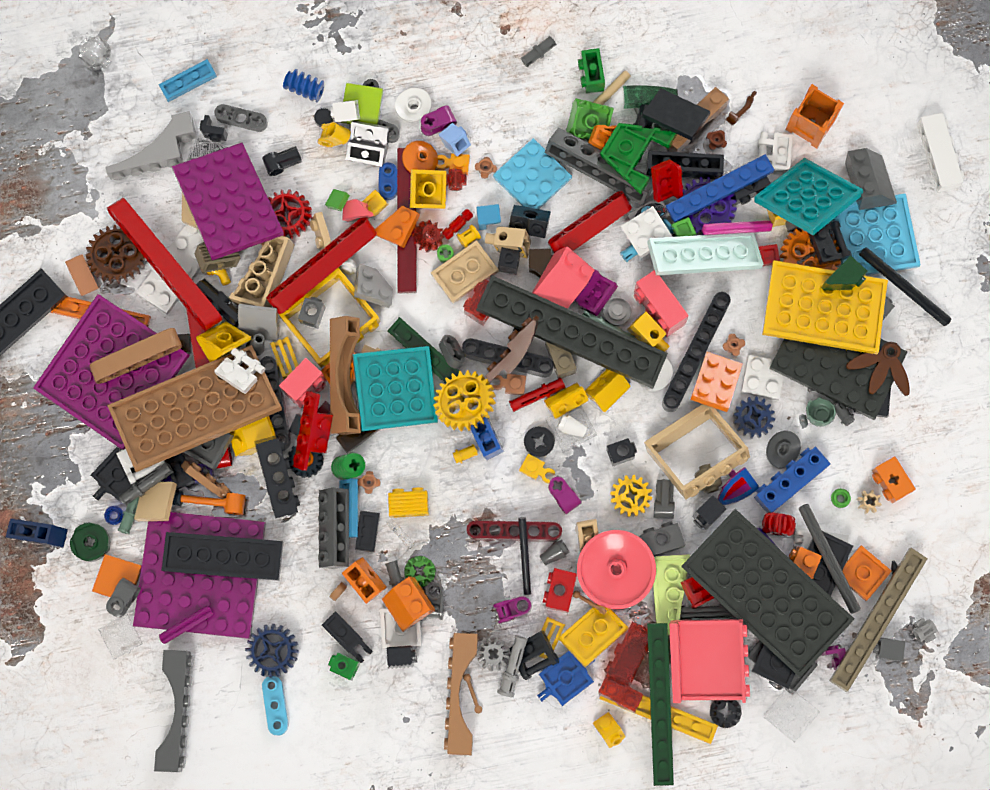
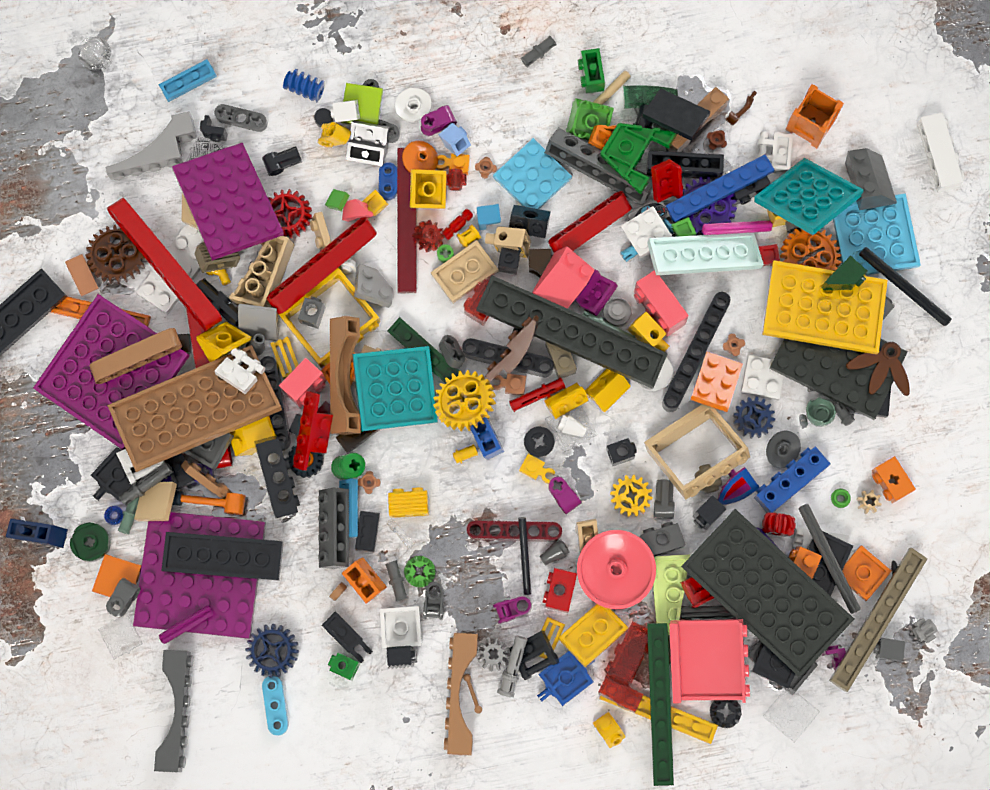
orange wing [375,206,420,248] -> none
orange slope [382,577,435,632] -> none
medium nougat hinge [573,591,607,614] -> none
black plate [808,221,852,265] -> none

